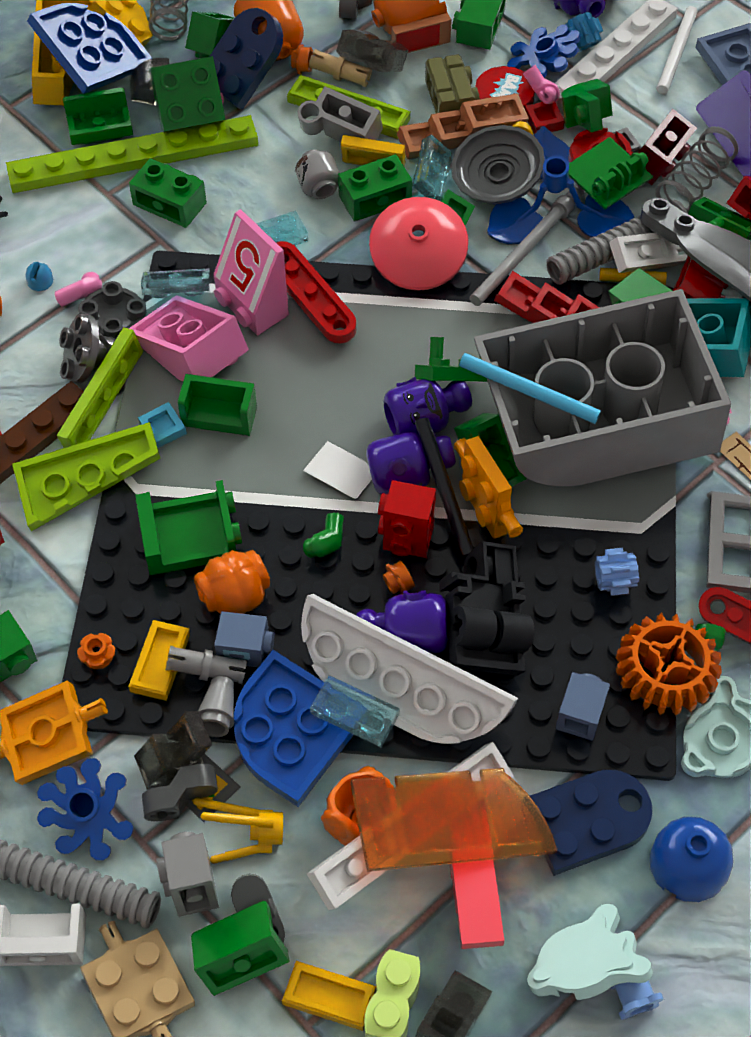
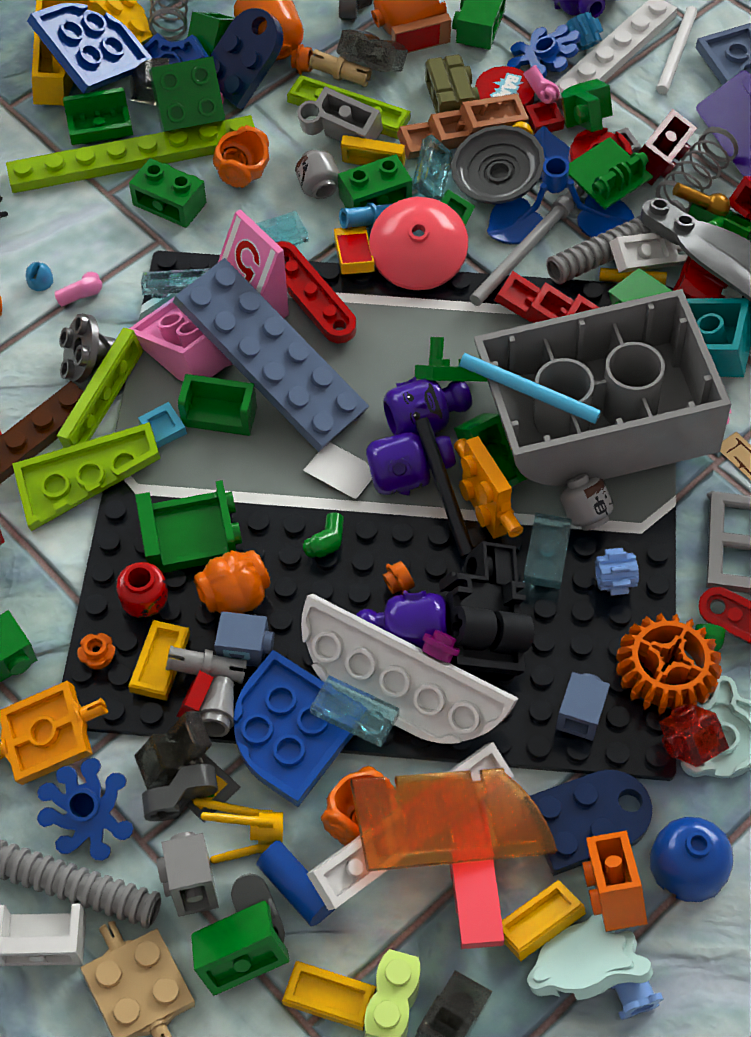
dark grey dish [78,281,147,339] -> none
red brick [378,480,436,558] -> none
none -> red head [116,562,168,618]
none -> blue tile [143,33,209,67]
none -> sand blue plate [173,258,369,452]
none -> red tile [177,671,214,723]
none -> orange hair [213,125,270,188]
none -> blue brick [256,840,335,926]
none -> tile [334,226,374,275]
none -> dark azure axle [339,202,392,229]
none -> magenta plate [422,630,460,663]
none -> yellow tile [502,880,586,961]
none -> clear light blue plate [523,513,572,589]
none -> light grey head [560,473,614,531]
none -> orange brick [582,830,648,932]
none -> clear red brick [659,704,729,767]
none -> pearl gold bar [672,182,730,216]

